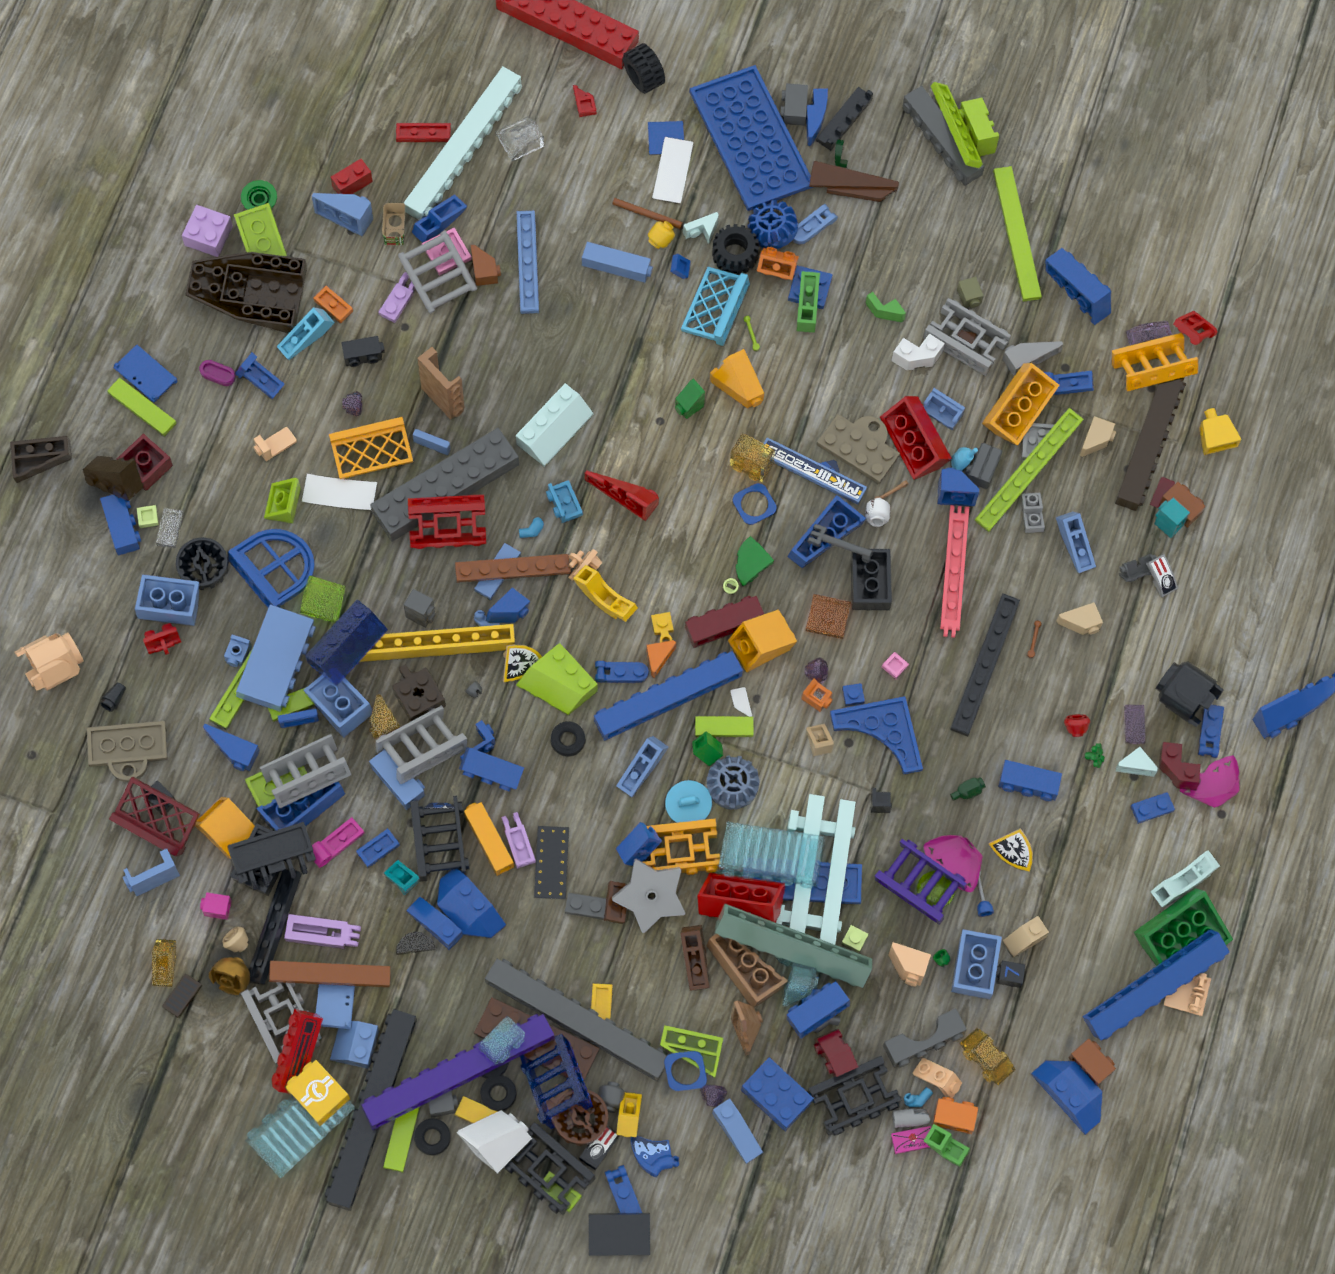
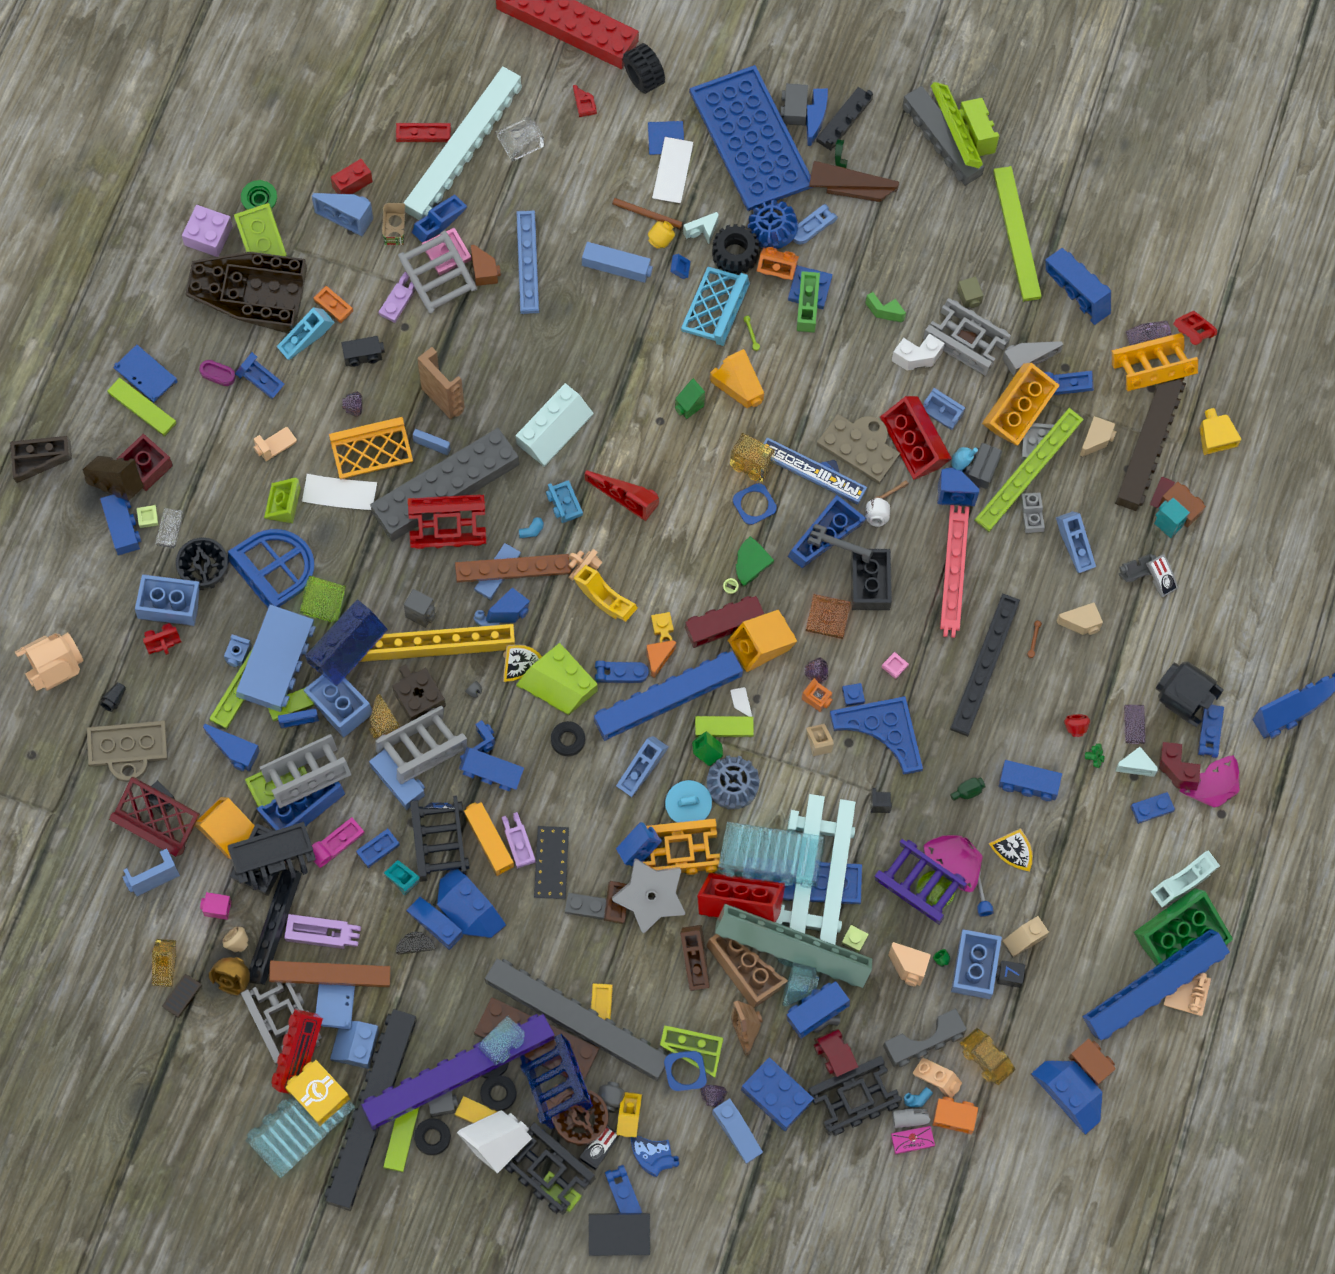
bright green slope [924,1124,970,1167] -> none

